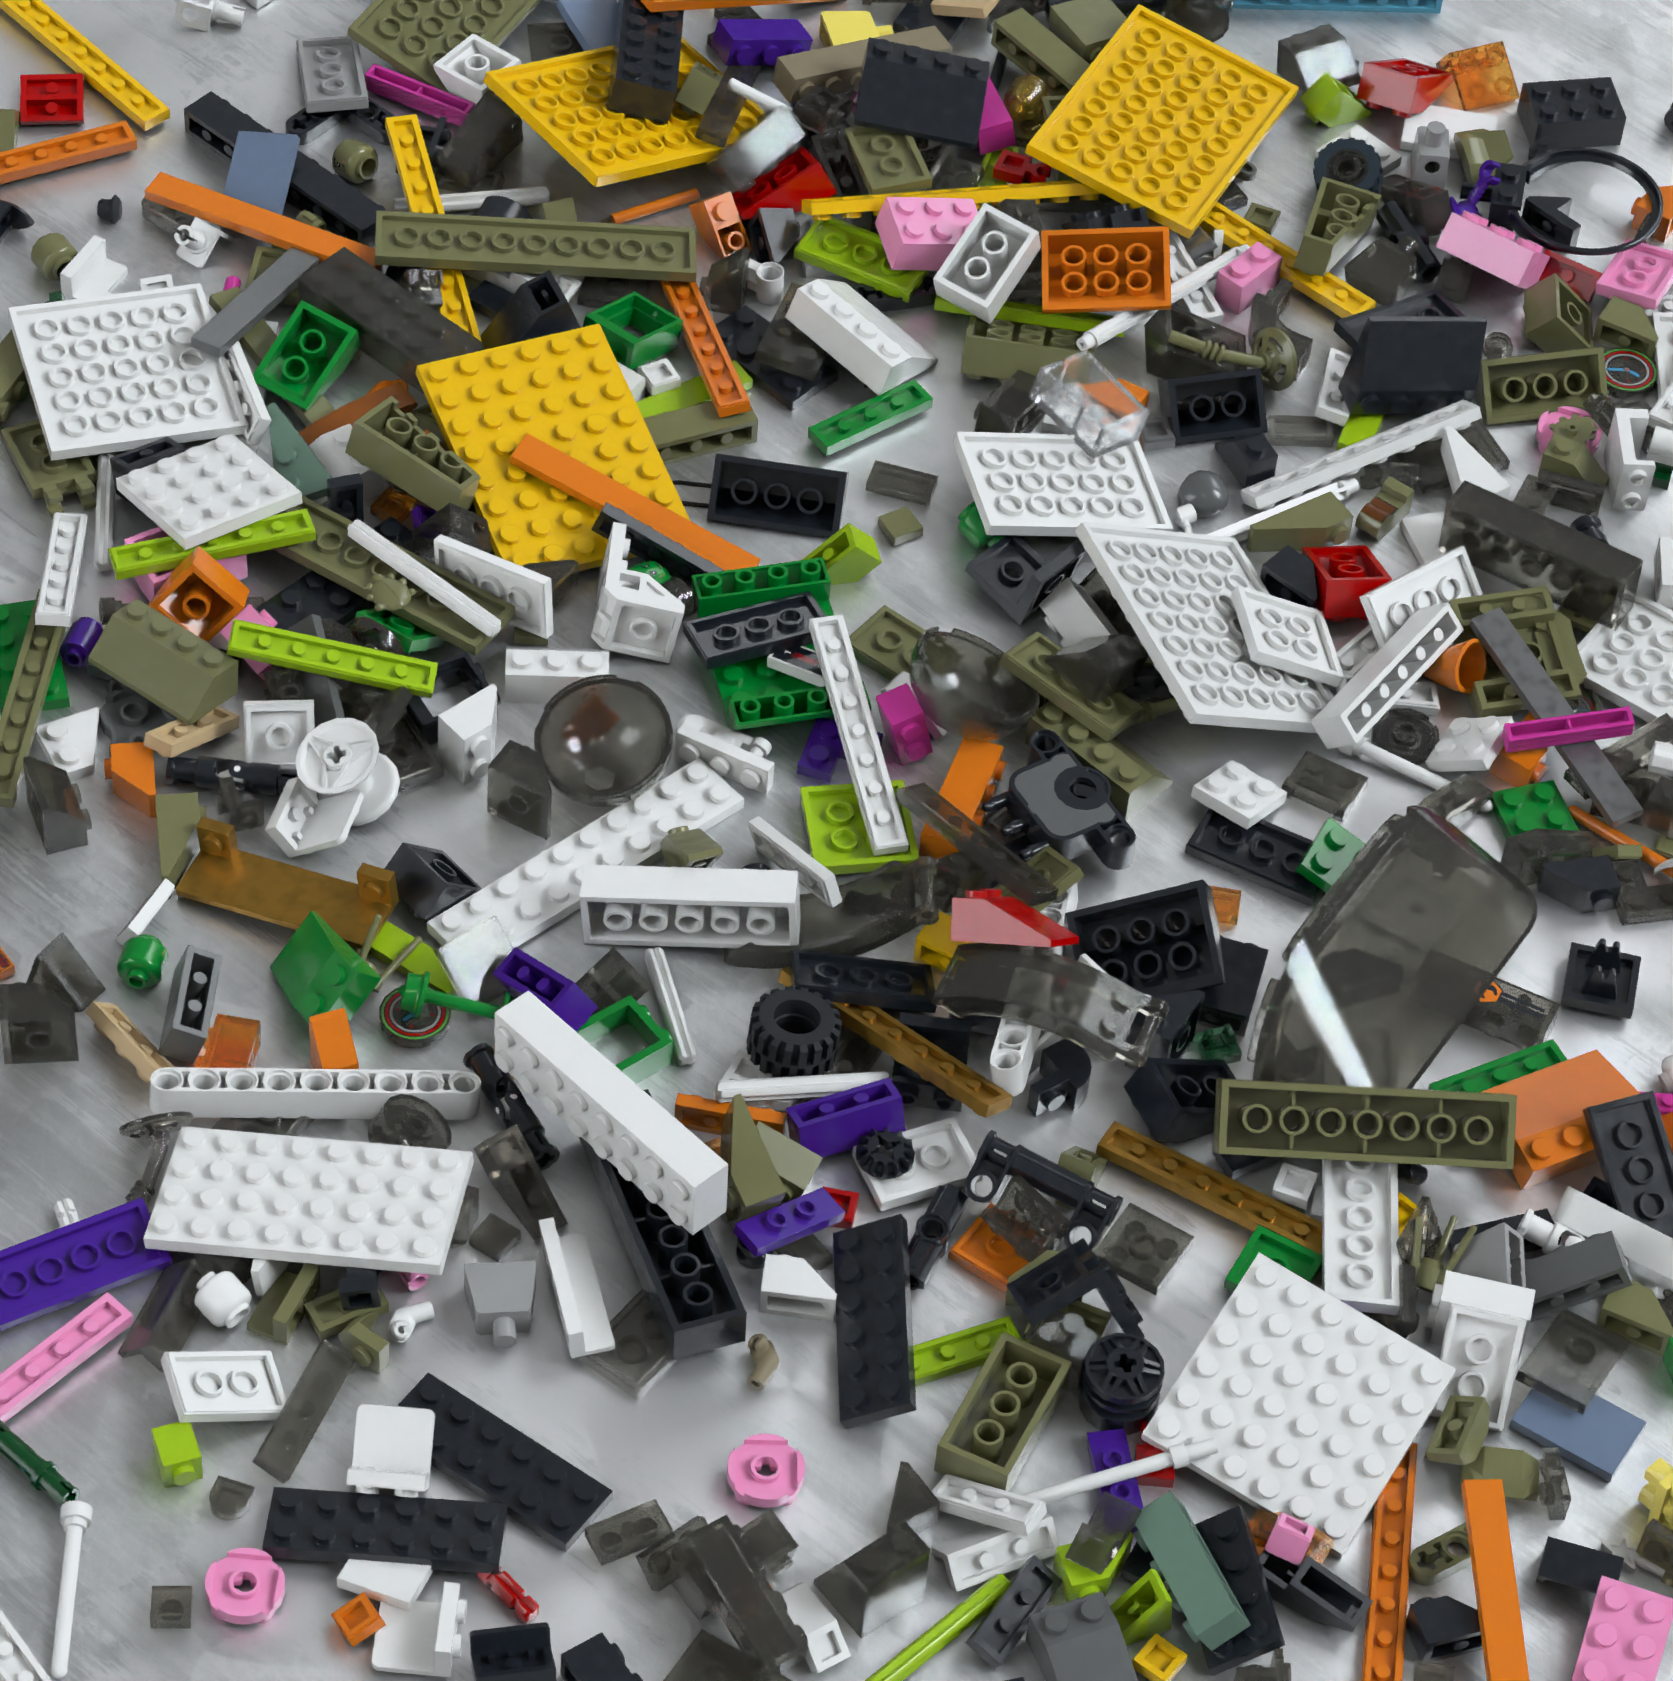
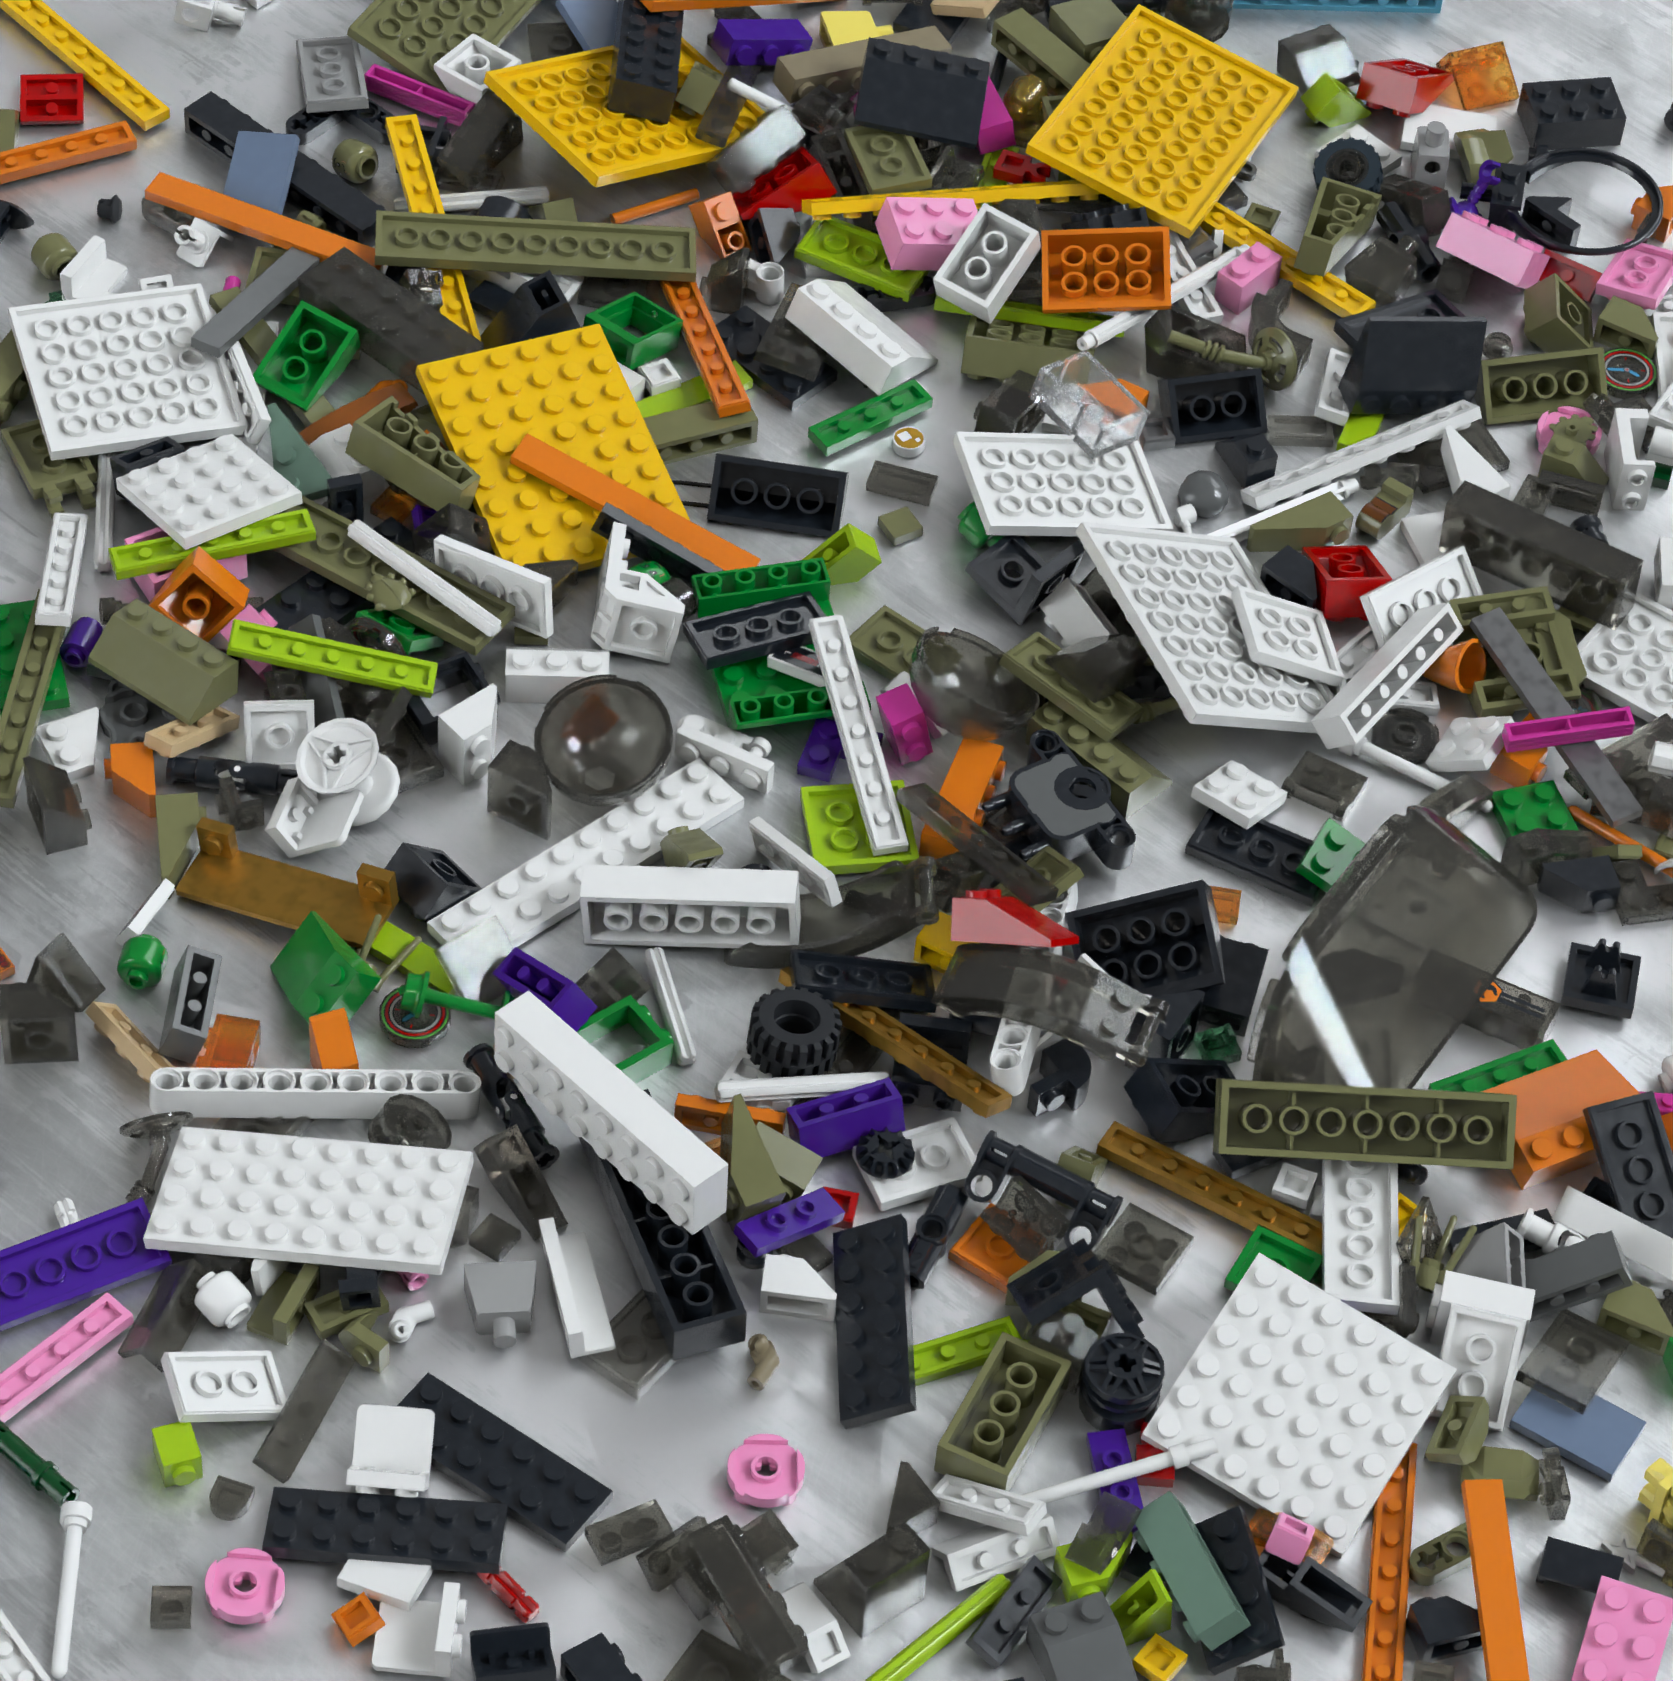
none -> tile [892,426,925,458]

